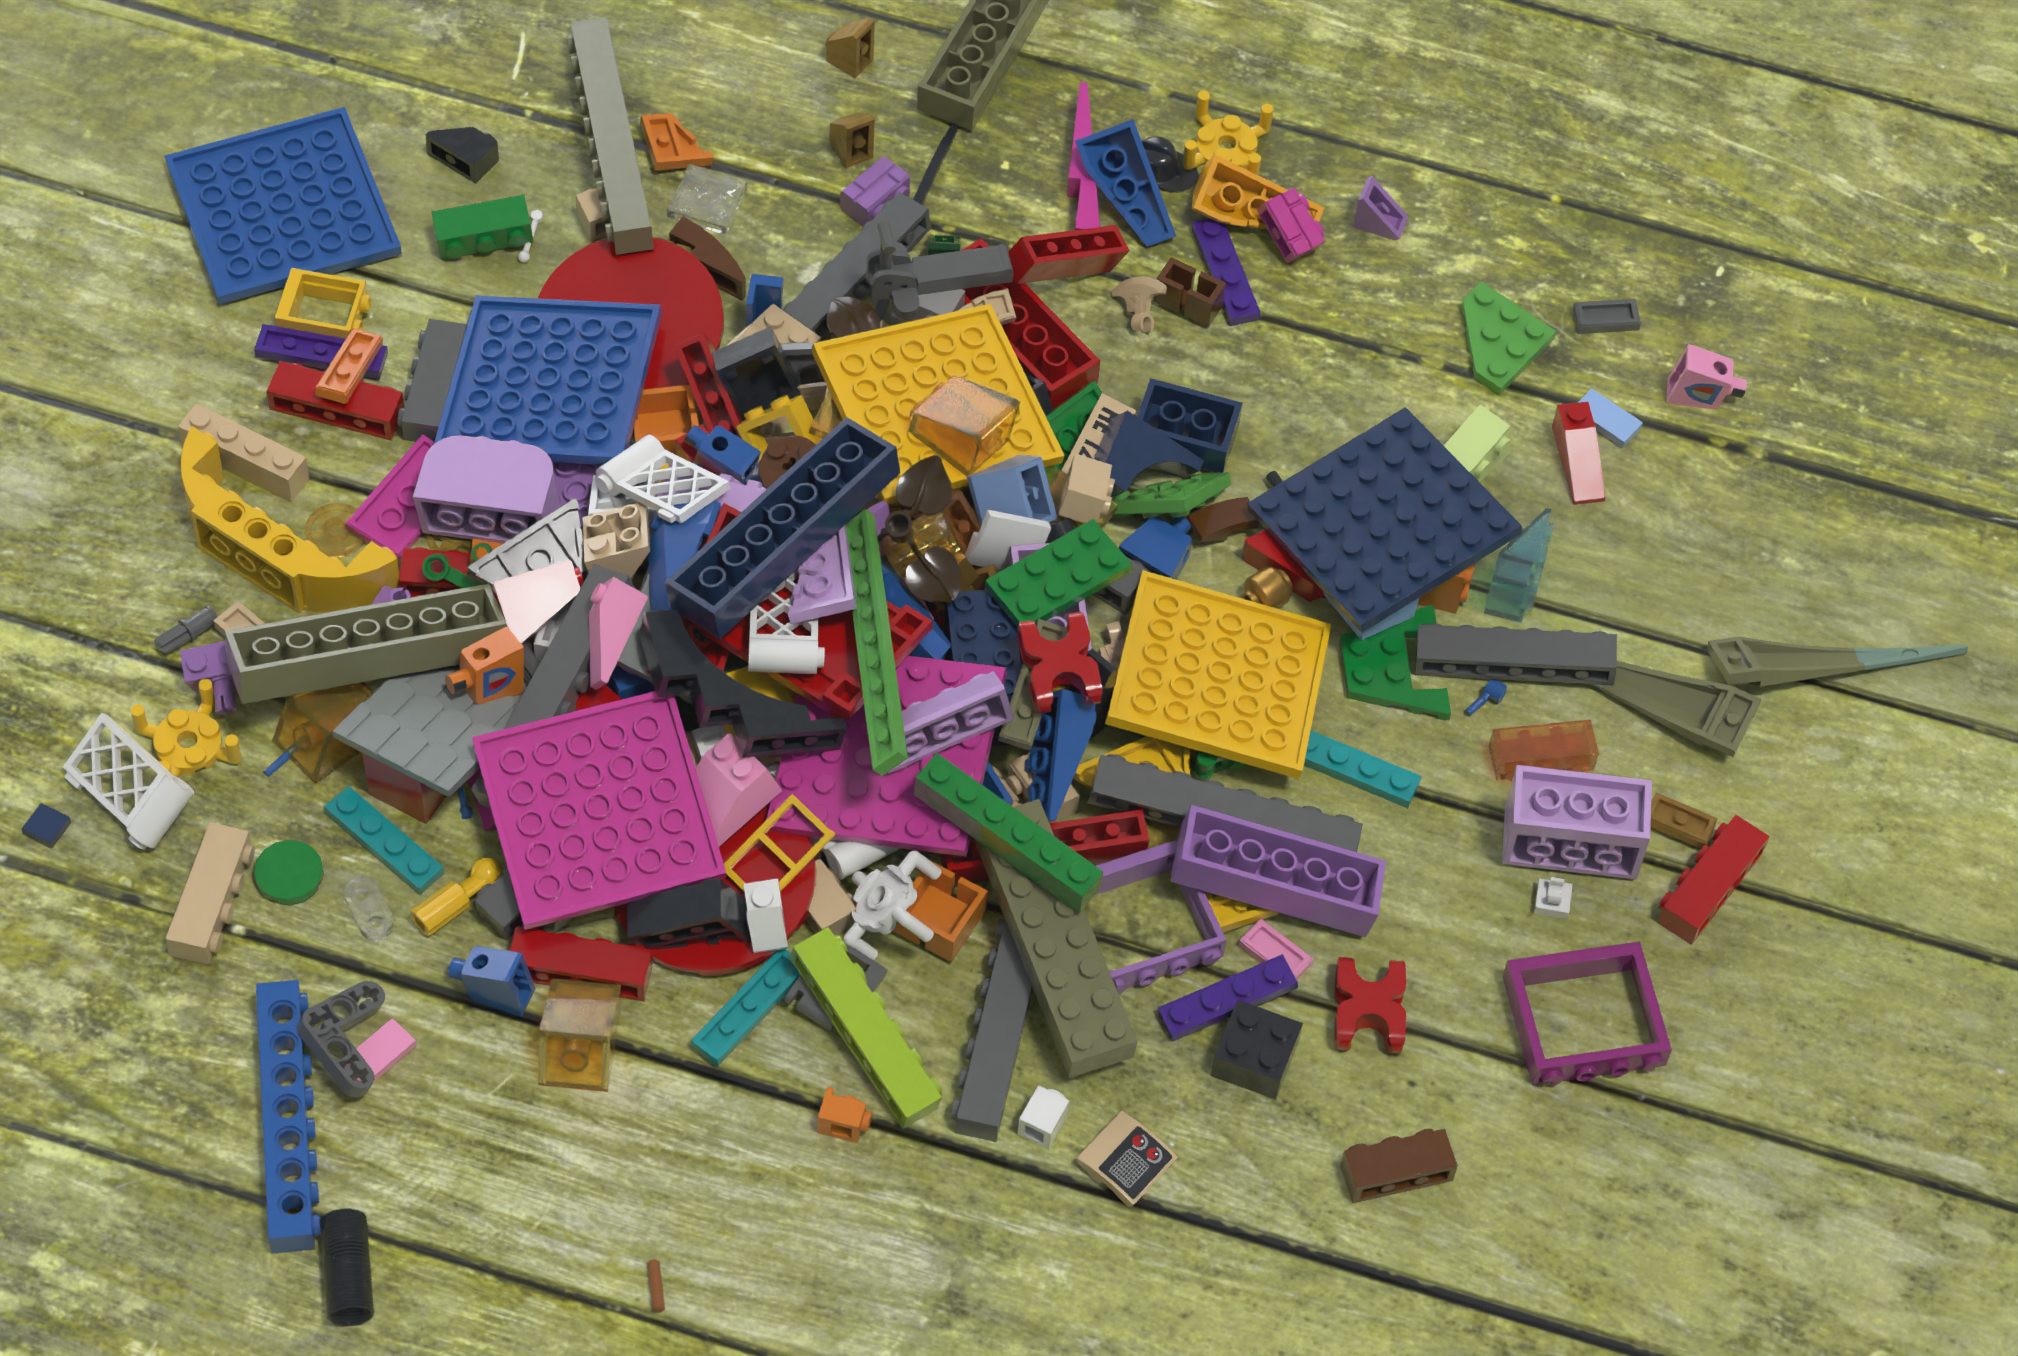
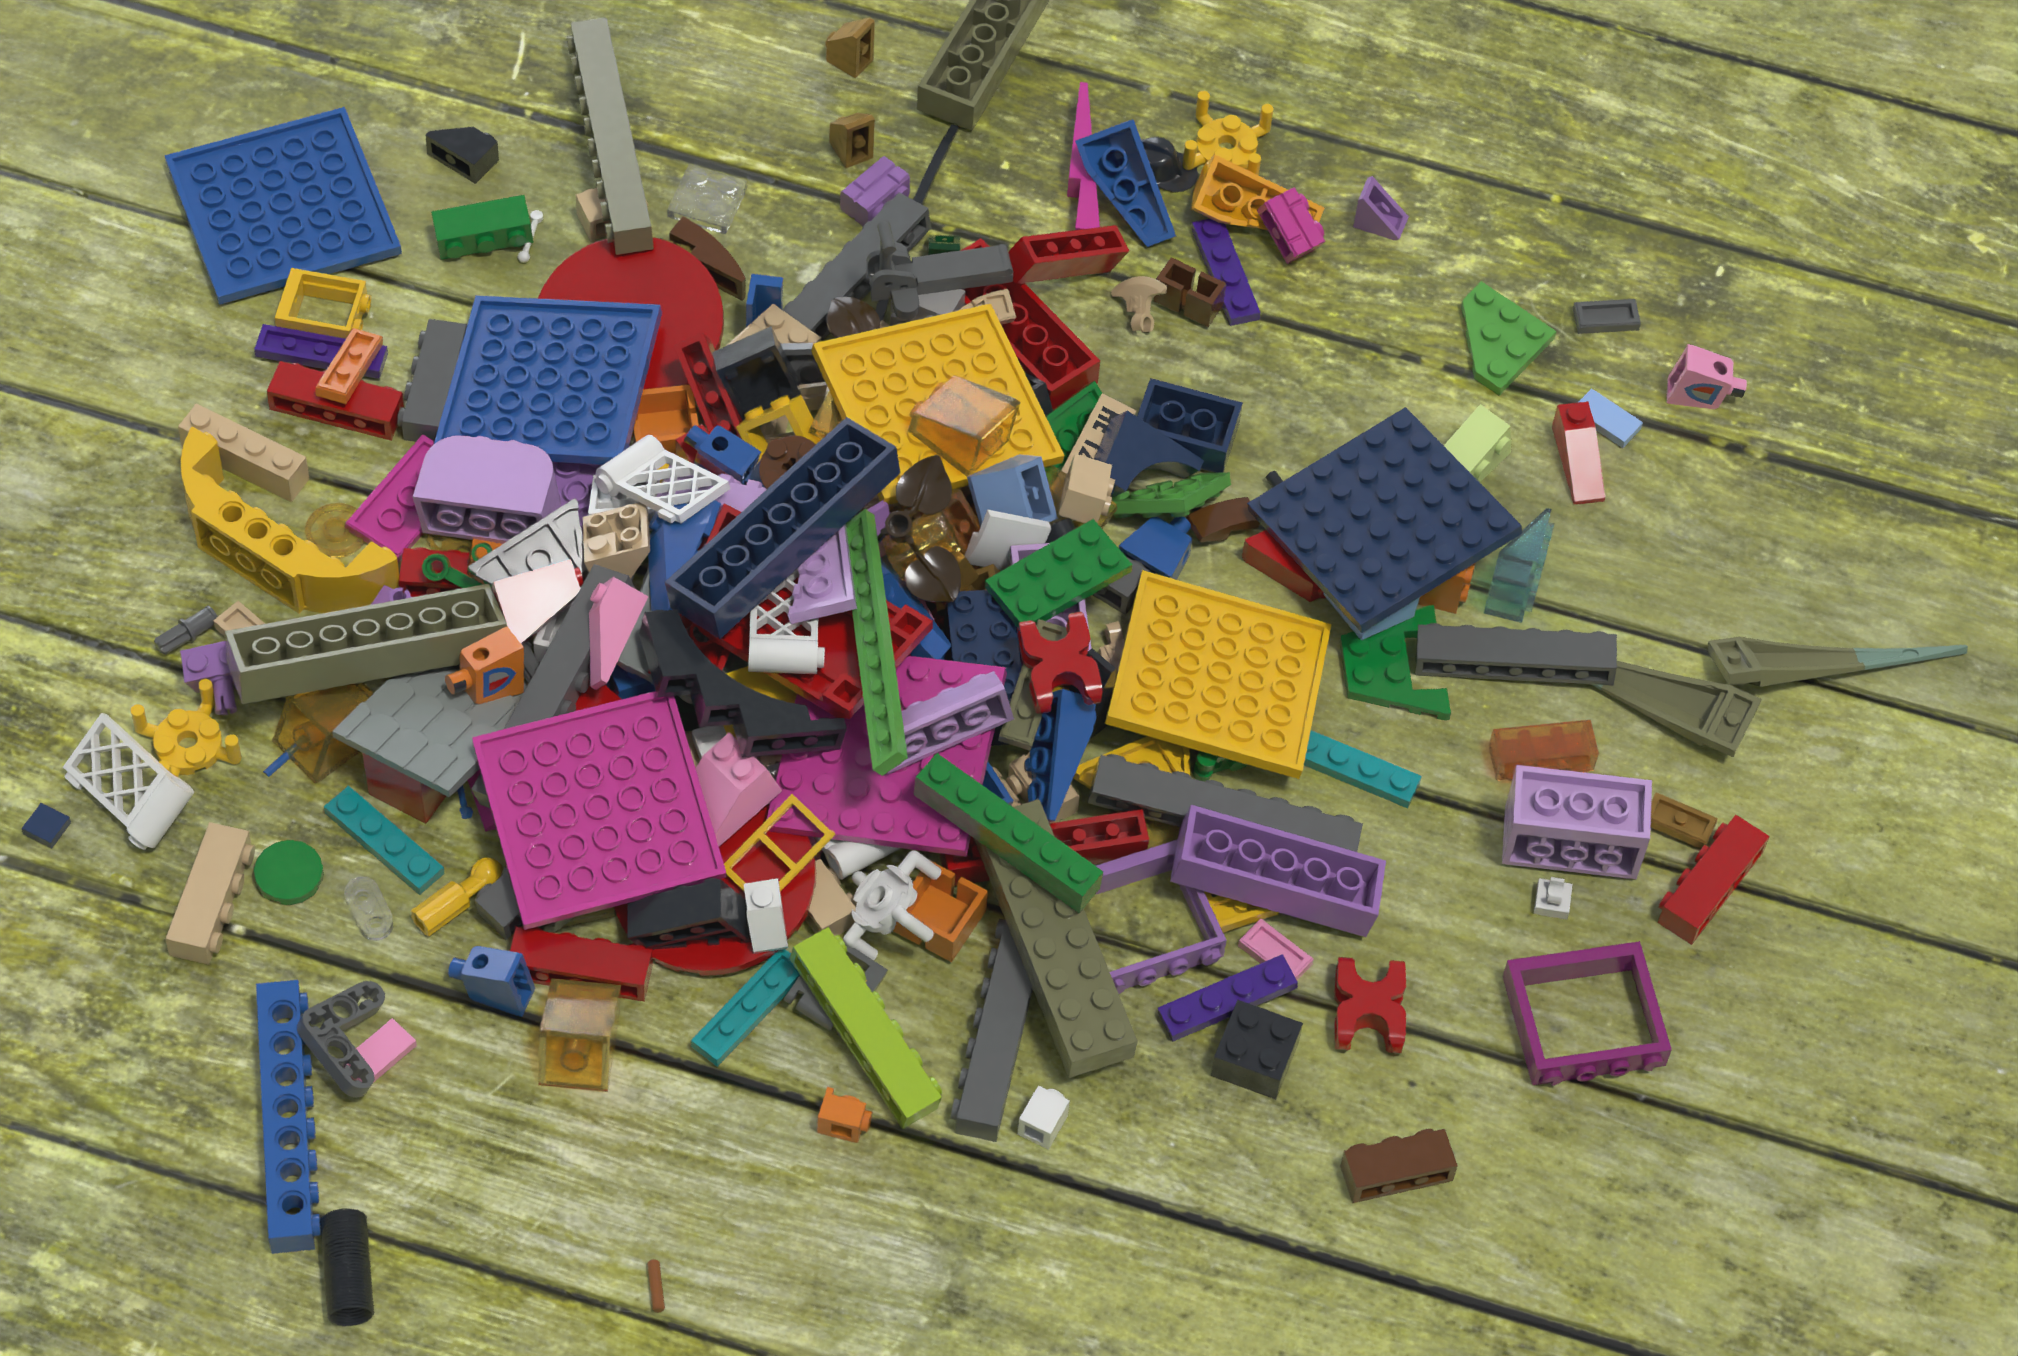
orange wing [640,113,714,171] -> none
slope [1075,1111,1178,1208] -> none
pearl gold head [1242,566,1293,609] -> none
blue hand [1465,679,1507,716] -> none

